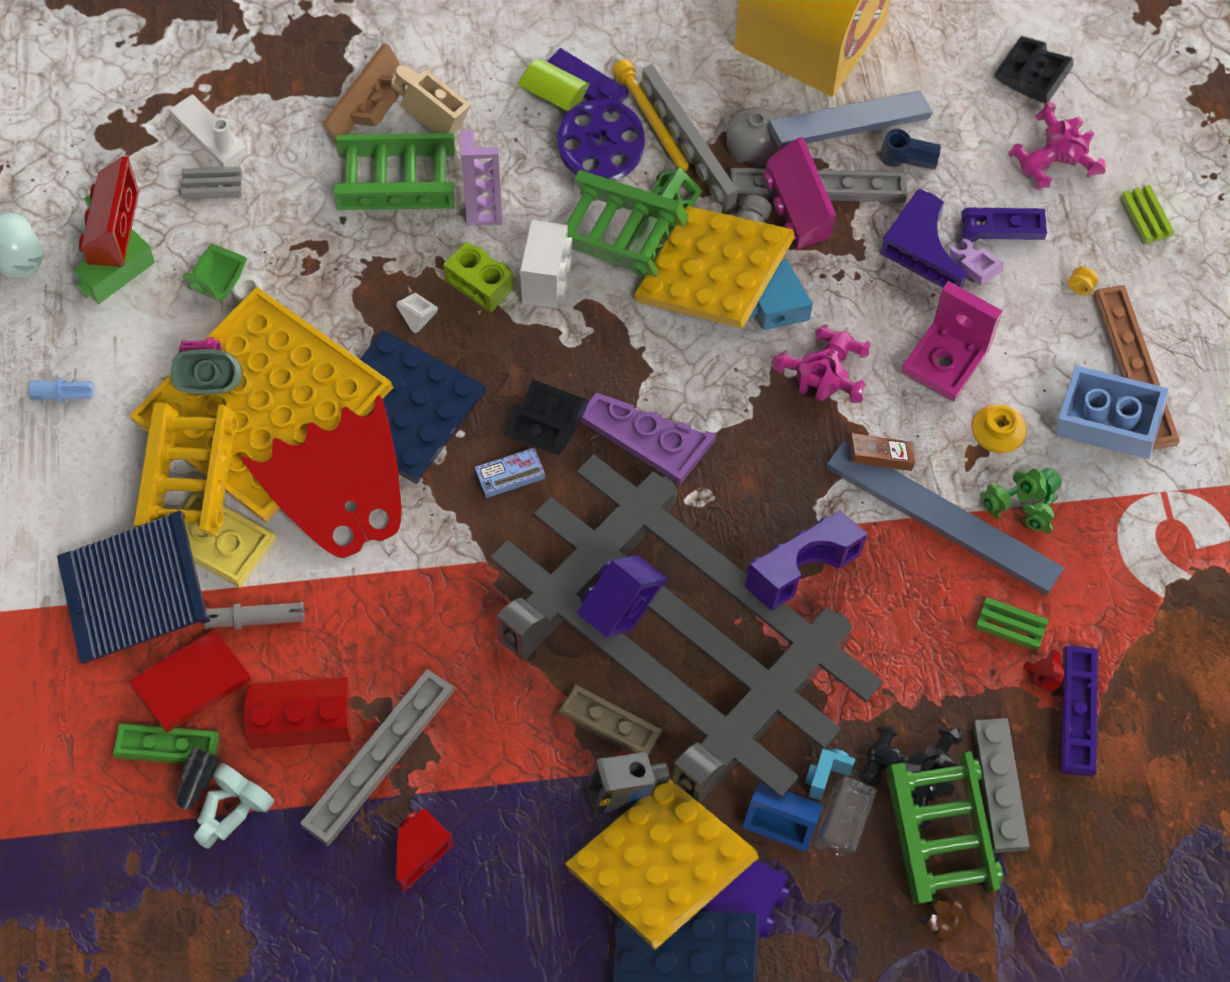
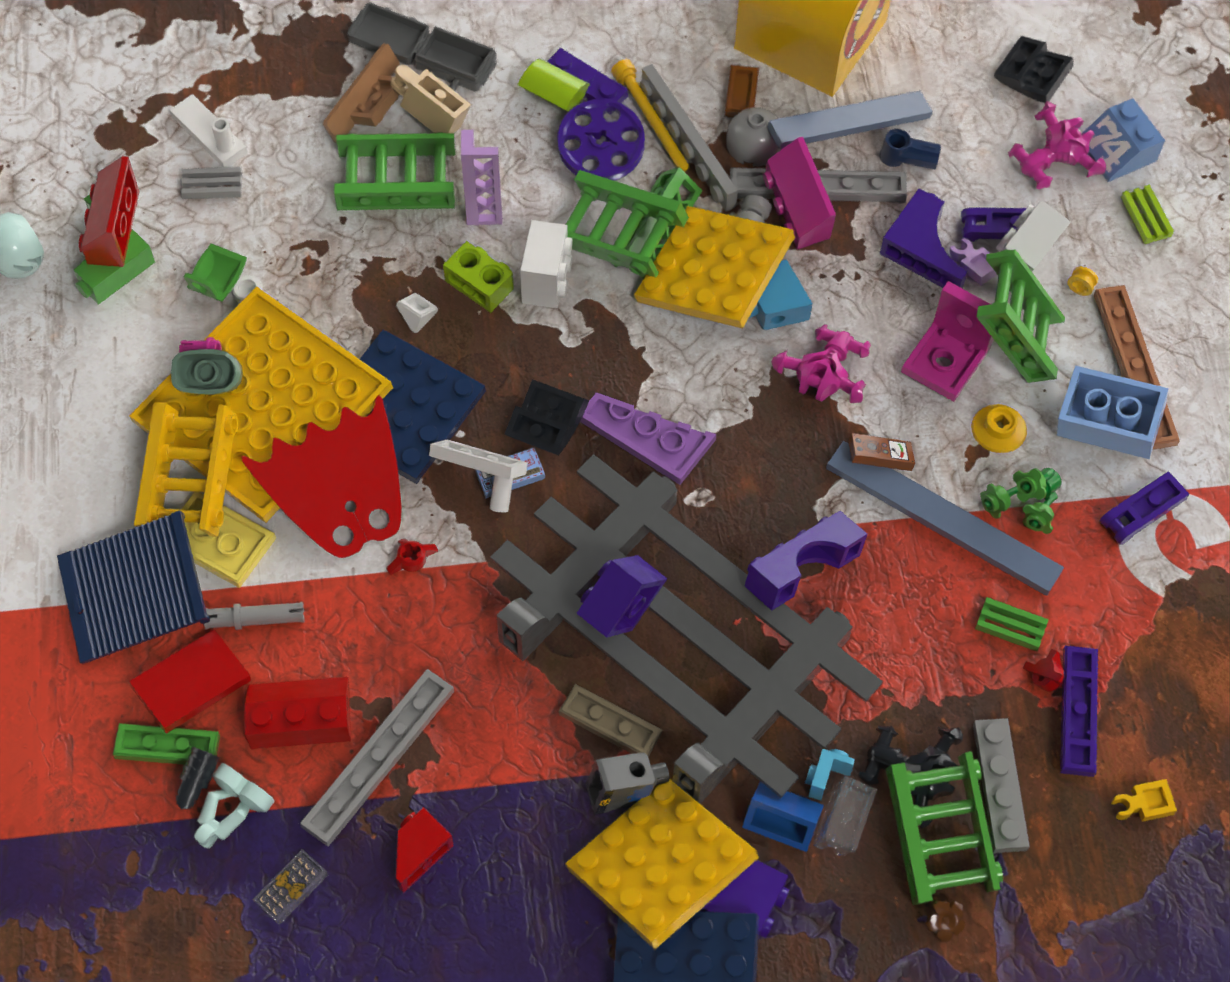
light blue axle [29,378,94,403] -> none
none -> clear tile [253,849,328,925]
none -> dark grey piece [348,3,497,92]
none -> red piece [386,538,438,575]
none -> white piece [429,439,528,512]
none -> dark orange tile [725,65,759,118]
none -> bright green fence [976,249,1065,383]
none -> white brick [995,200,1071,271]
none -> medium blue slope [1082,98,1165,182]
none -> dark purple plate [1099,471,1190,545]
none -> yellow plate [1111,779,1177,822]

